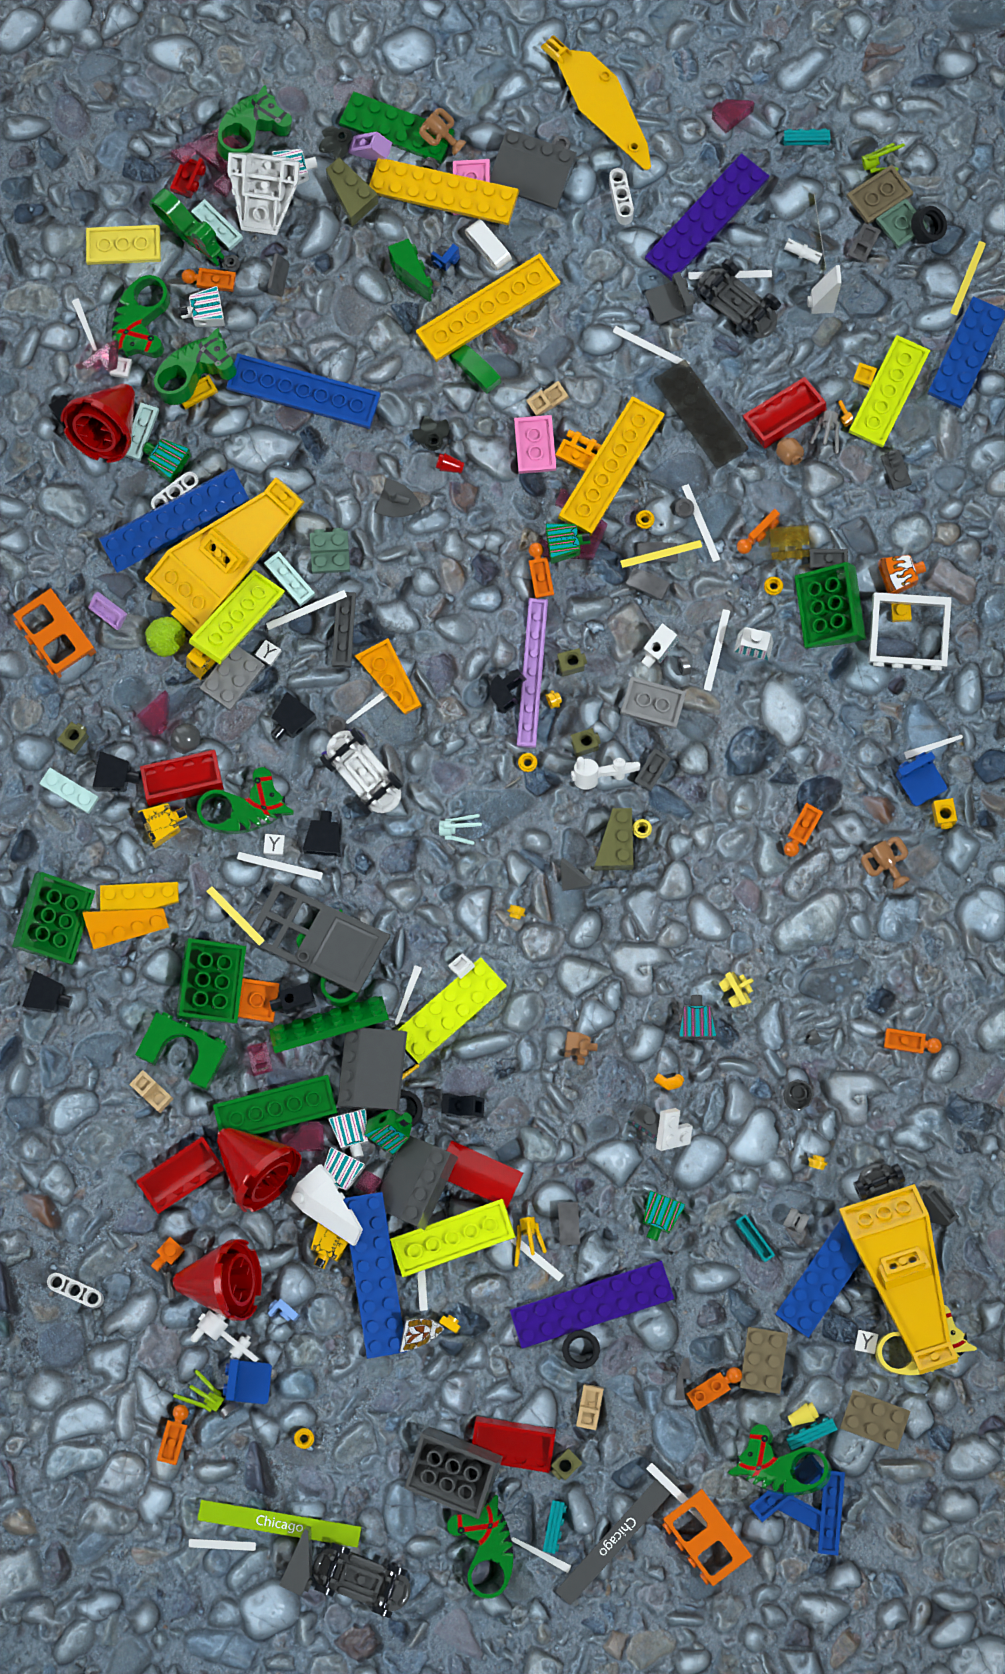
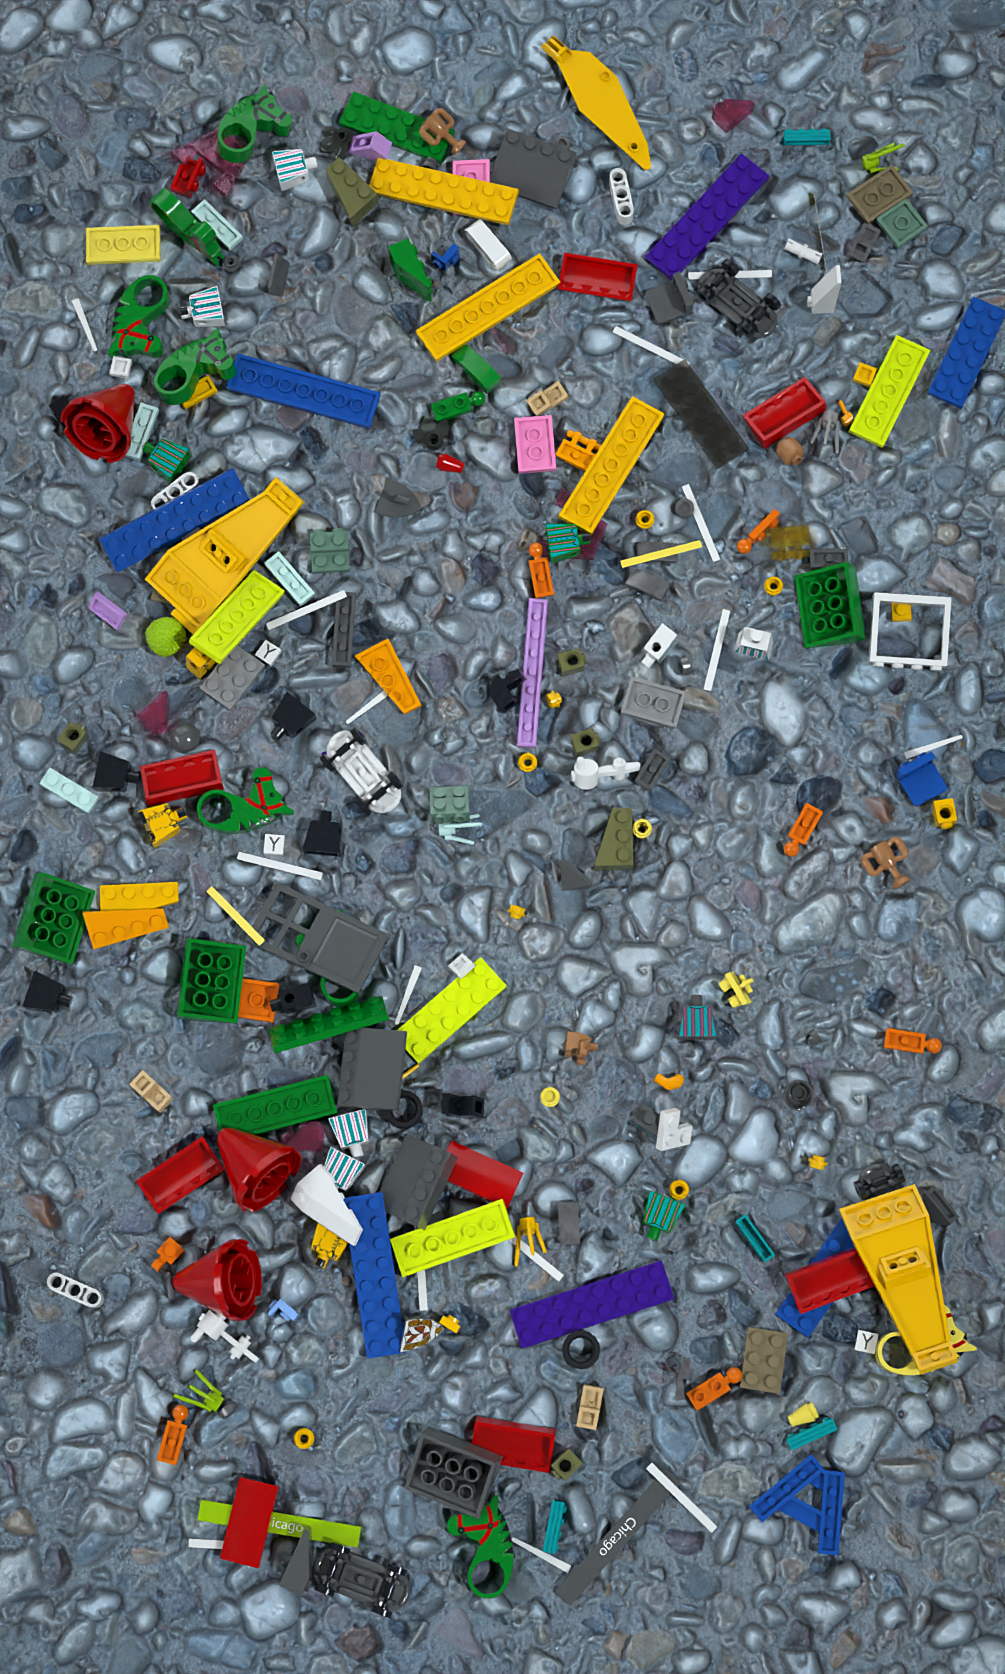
orange window [13,588,97,678] -> none
clear pink slope [83,340,119,372] -> none
green arch [135,1012,229,1091] -> none
orange plate [181,268,236,292] -> none
blue bracket [223,1359,272,1404] -> none
white wedge [227,153,300,235] -> none
clear pink slope [247,1042,274,1077] -> none
flat silver tile [327,716,347,735] -> none
clear pink slope [355,1170,382,1194] -> none
green torso [364,1109,412,1155] -> none
orange window [662,1489,752,1586] -> none
green animal [728,1424,831,1496] -> none
light grey wheel [783,1207,810,1234] -> none
dark tan plate [839,1390,911,1450] -> none
torso [878,555,926,594] -> none
dark grey plate [880,450,912,491] -> none
black tyre [911,206,947,244] -> none
light yellow sticker [950,241,986,316] -> none
none -> red slope [220,1477,279,1568]
none -> sand green plate [430,786,470,824]
none -> green plate [431,391,486,423]
none -> light yellow plate [540,1087,560,1107]
none -> red slope [558,252,638,302]
none -> yellow plate [669,1180,689,1200]
none -> red slope [784,1247,875,1314]

